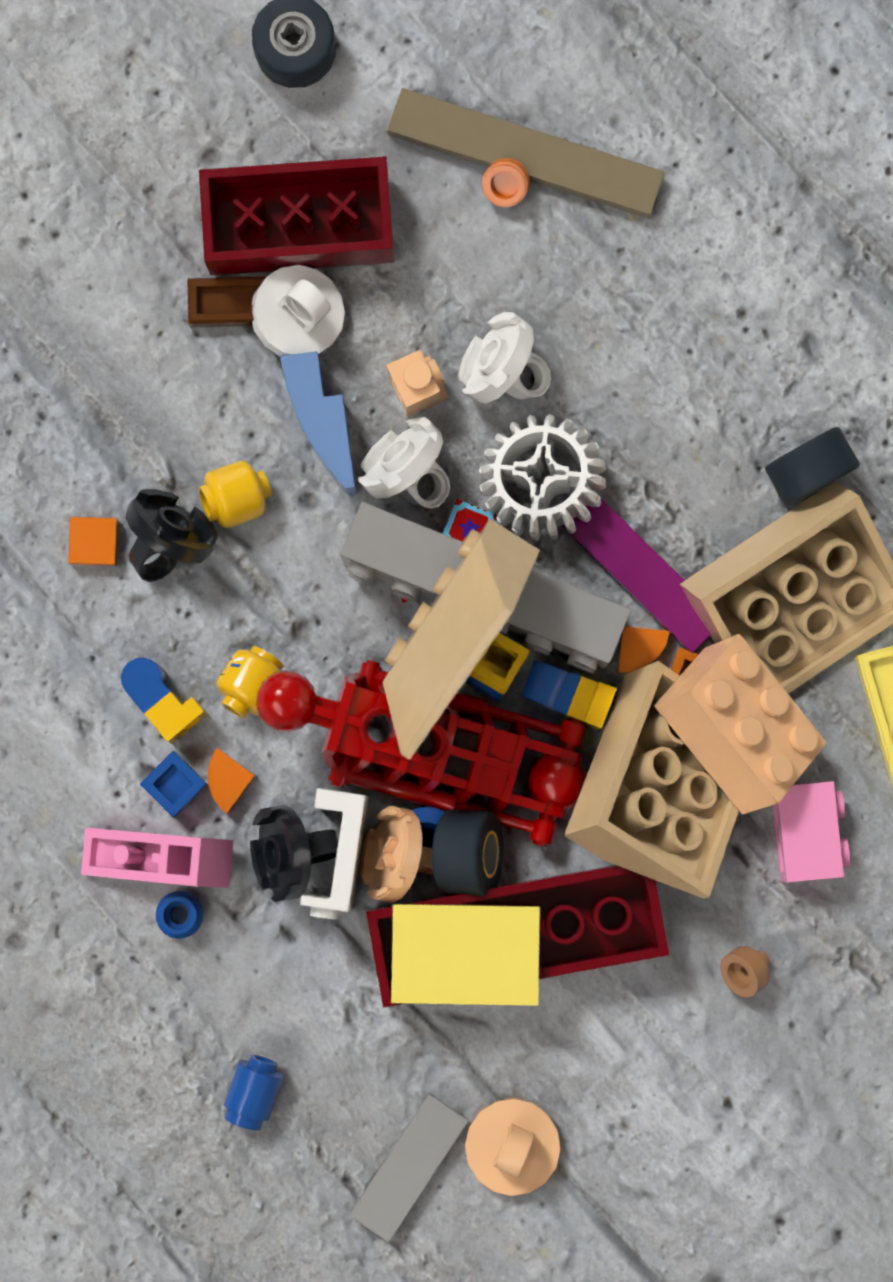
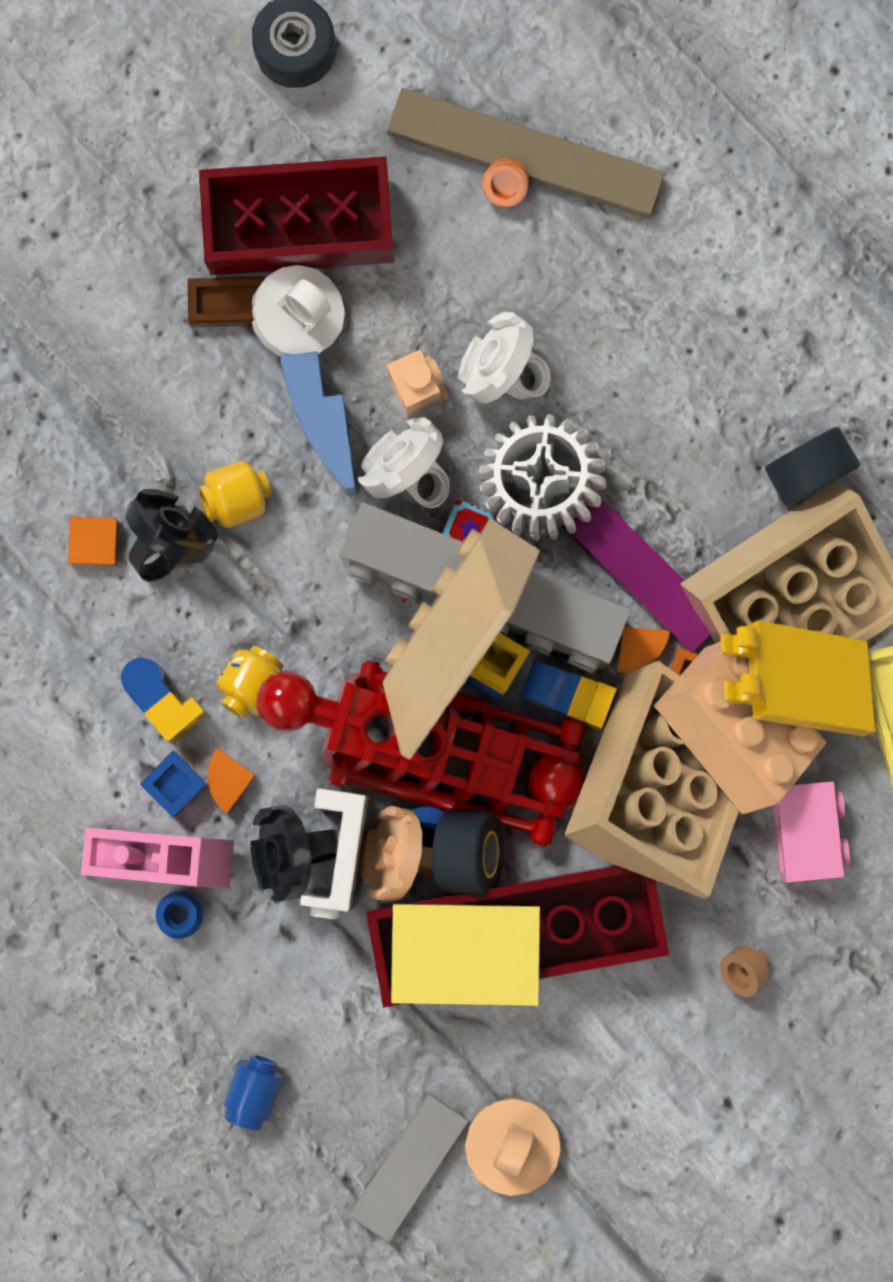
none -> yellow tile [720,620,875,737]

